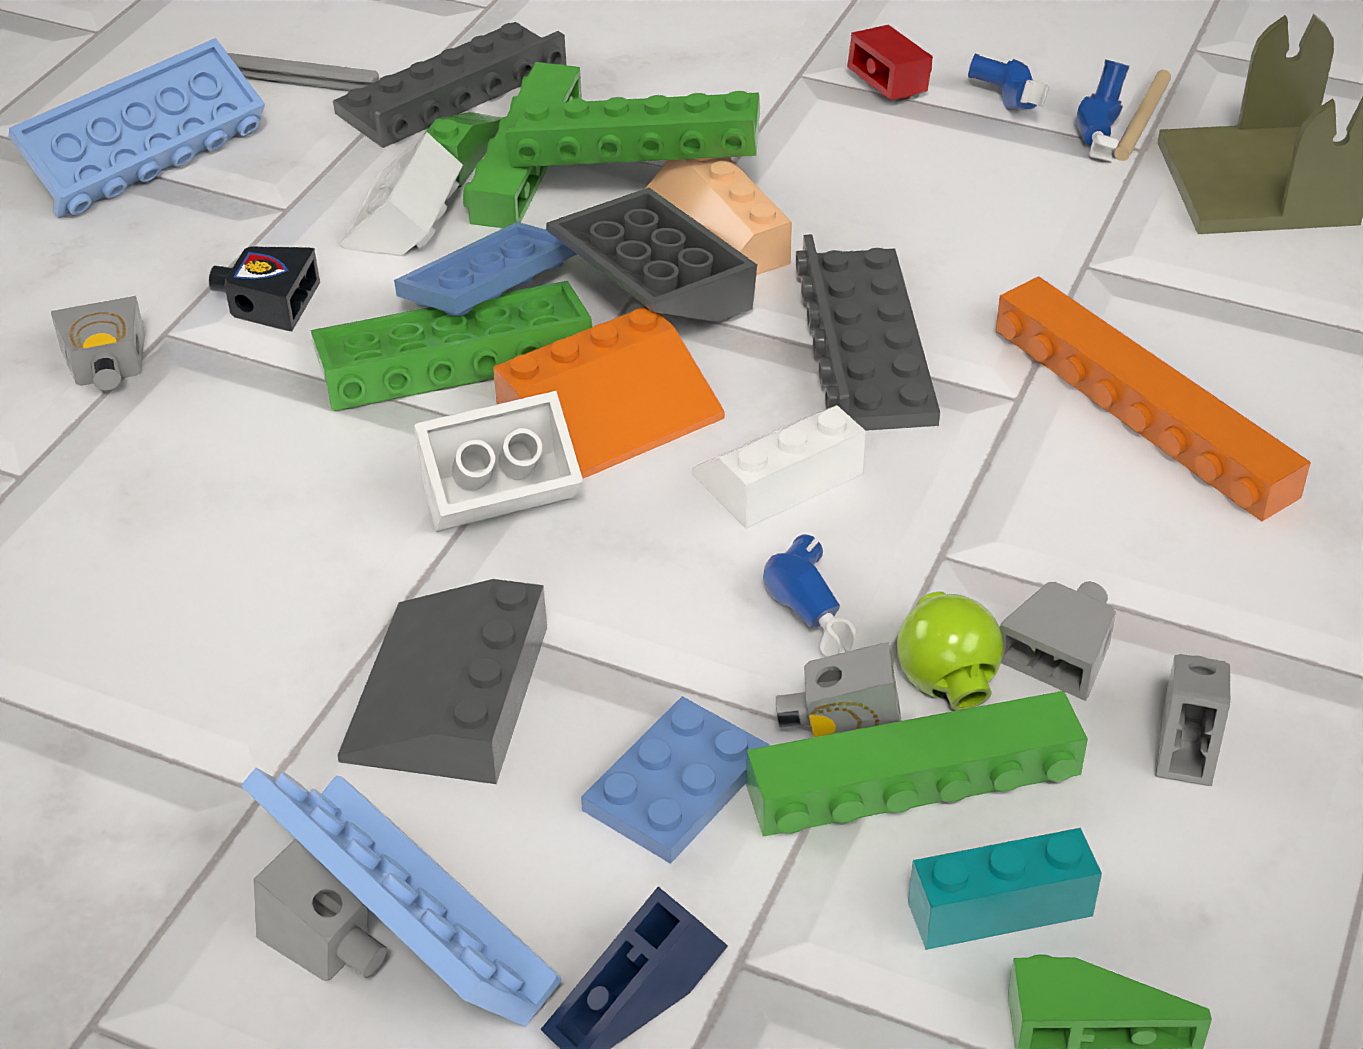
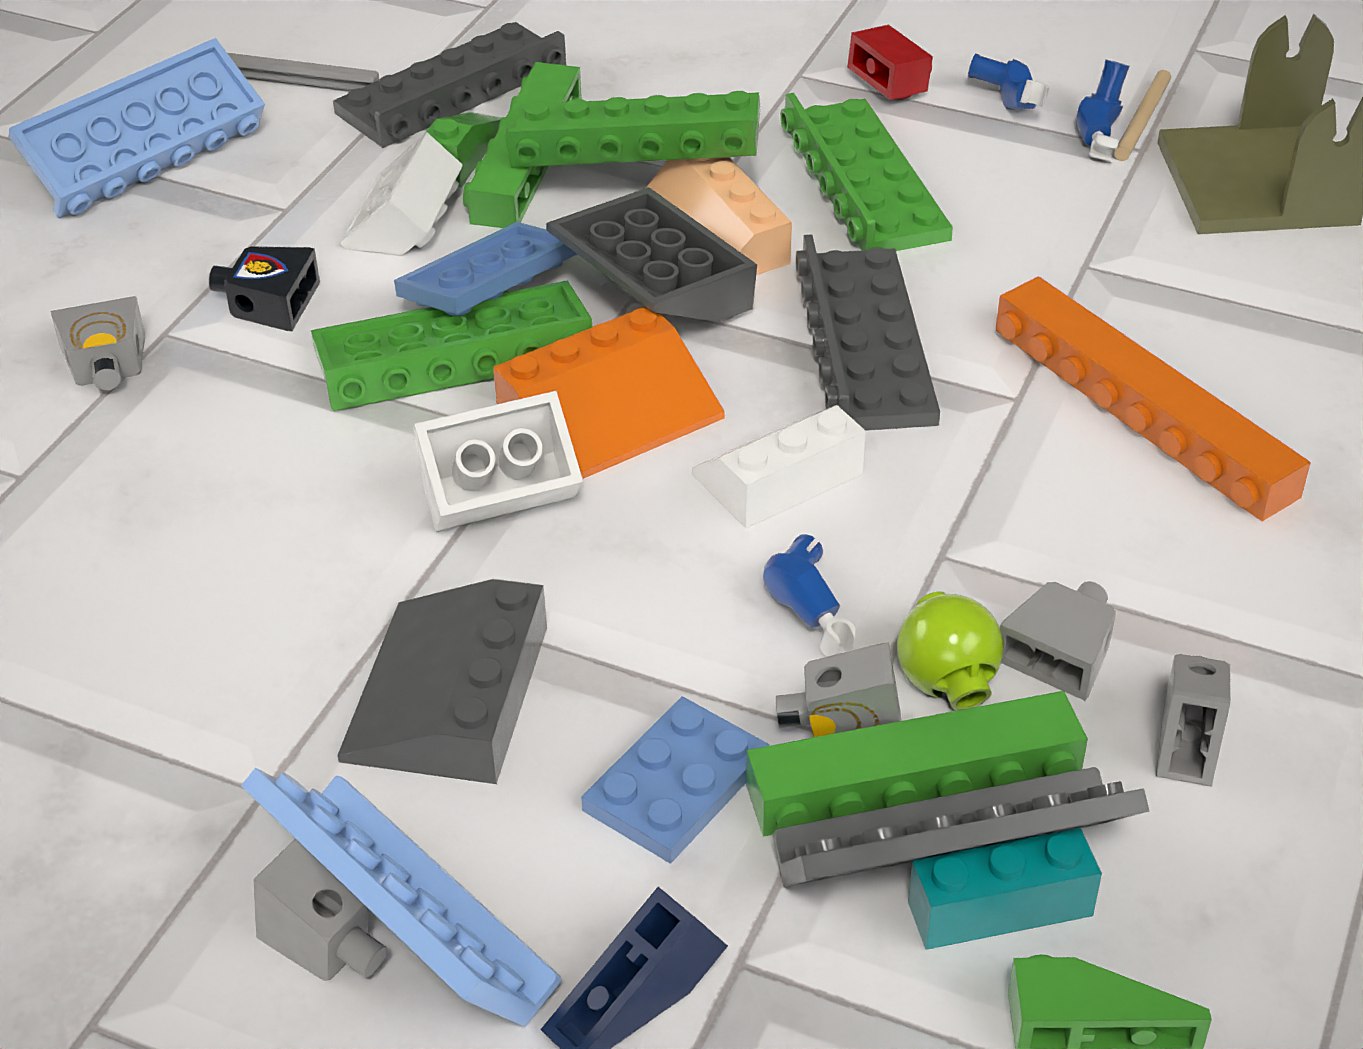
none -> dark grey bracket [773,767,1150,887]
none -> bright green bracket [780,92,953,251]

